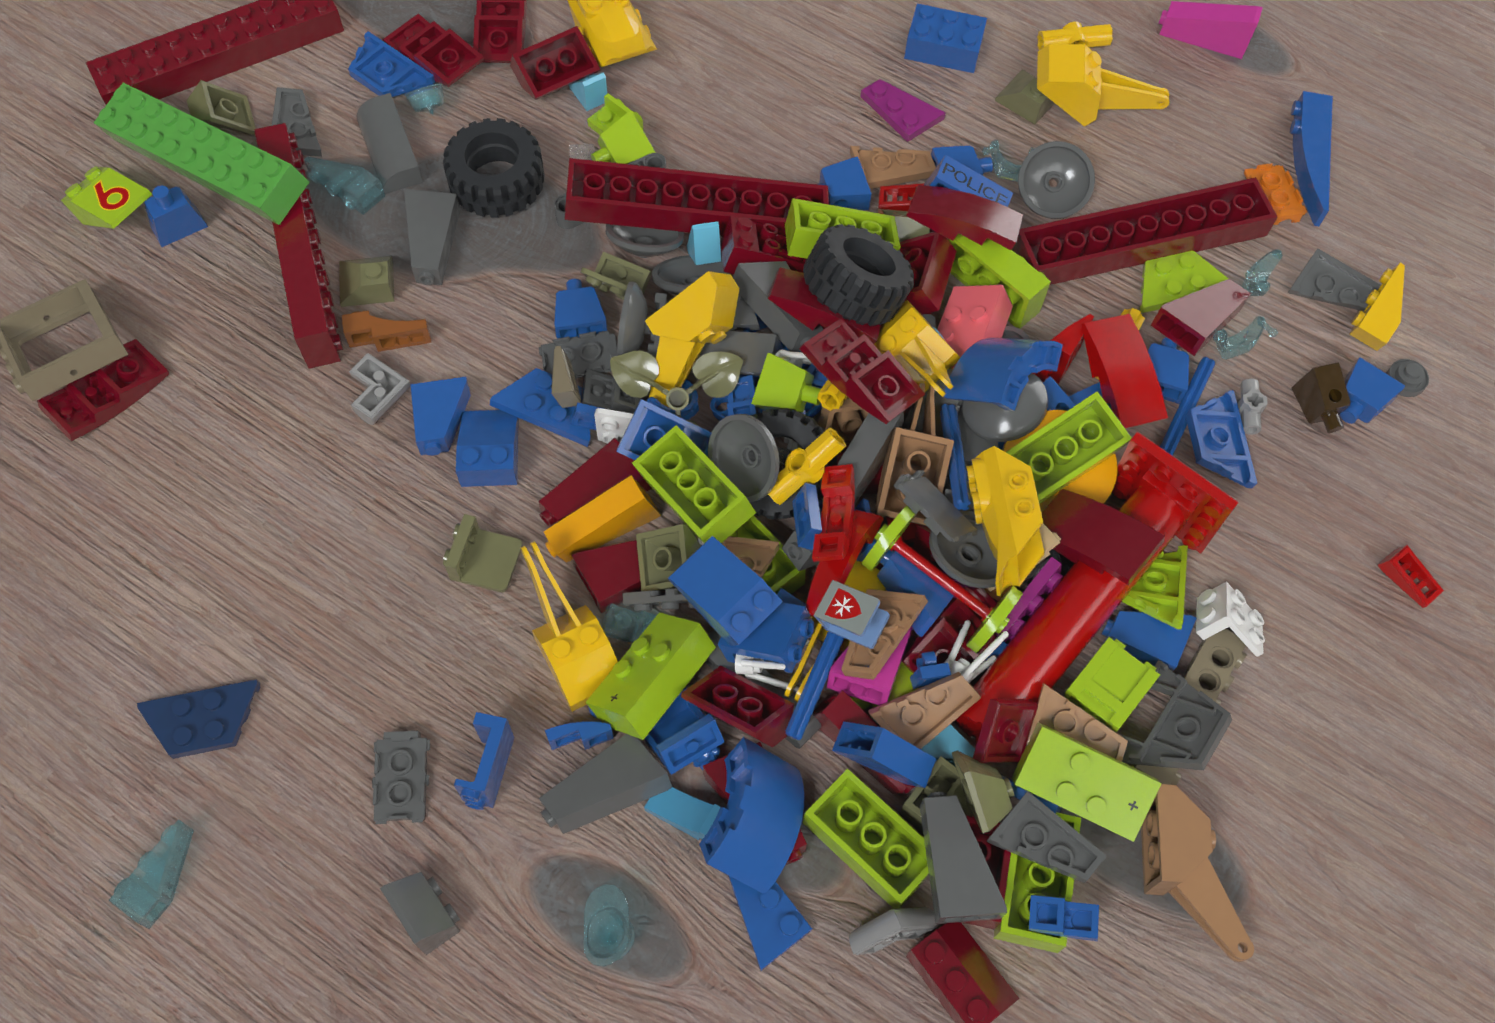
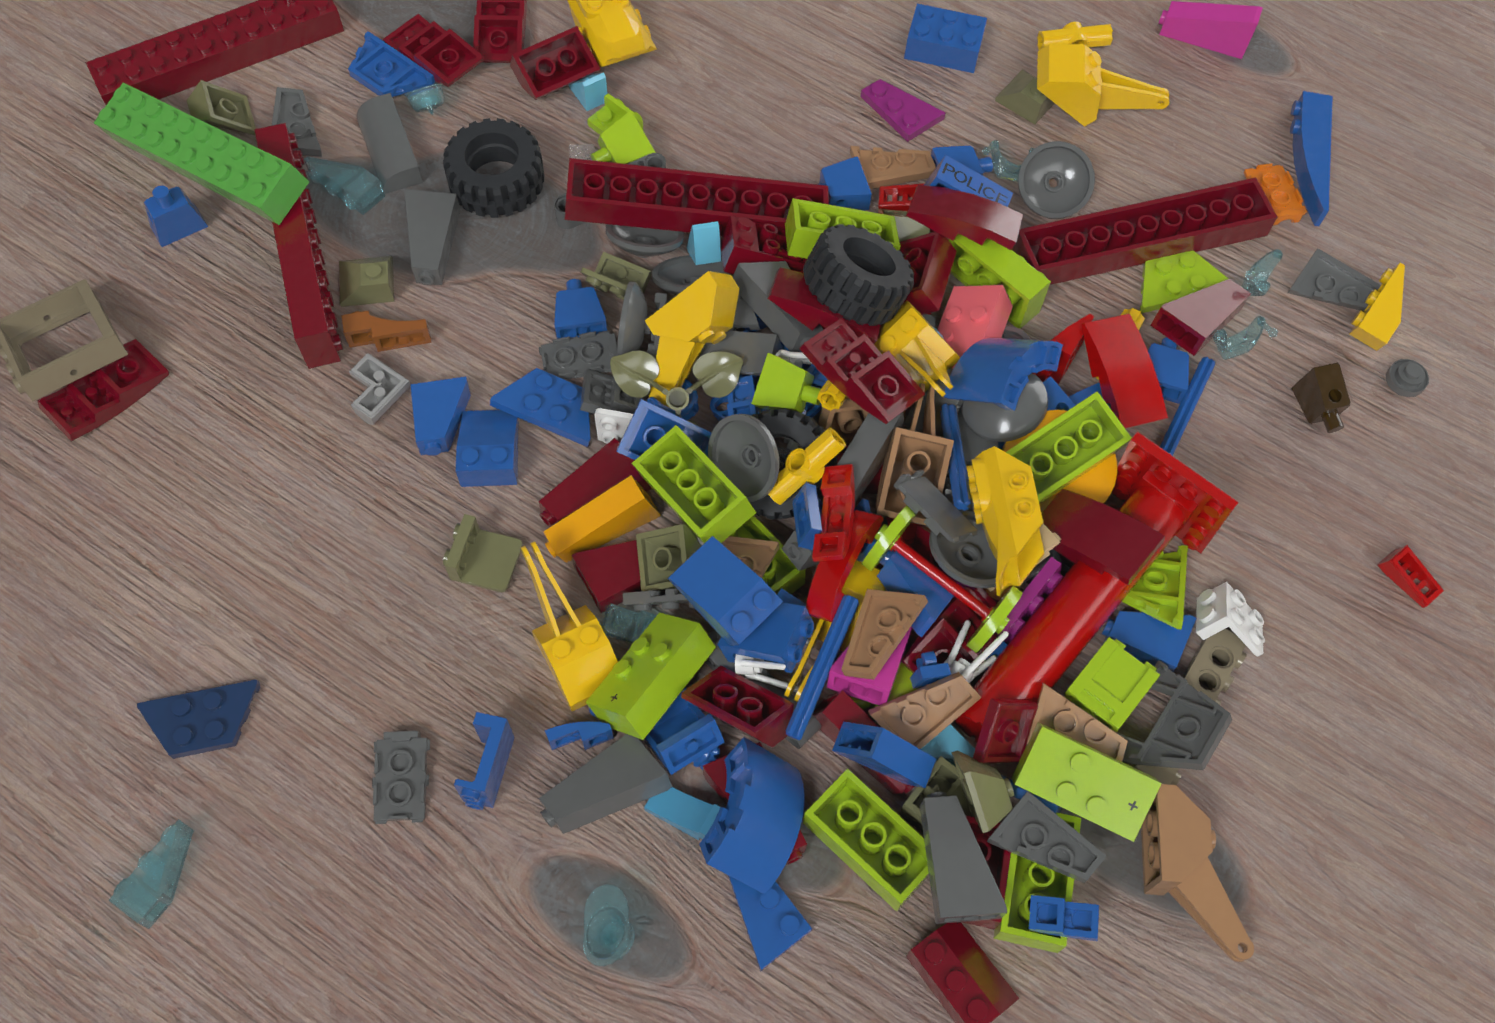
lime slope [61,166,152,229] -> none
dark grey slope [380,872,460,955] -> none
dark tan slope [552,346,581,408] -> none
blue tile [571,402,605,430] -> none
piece [814,580,890,649] -> none
light grey brick [849,907,940,955] -> none
blue wing [1185,390,1258,488] -> none
light grey axle [1237,379,1267,435] -> none
blue torso [1340,357,1405,424] -> none

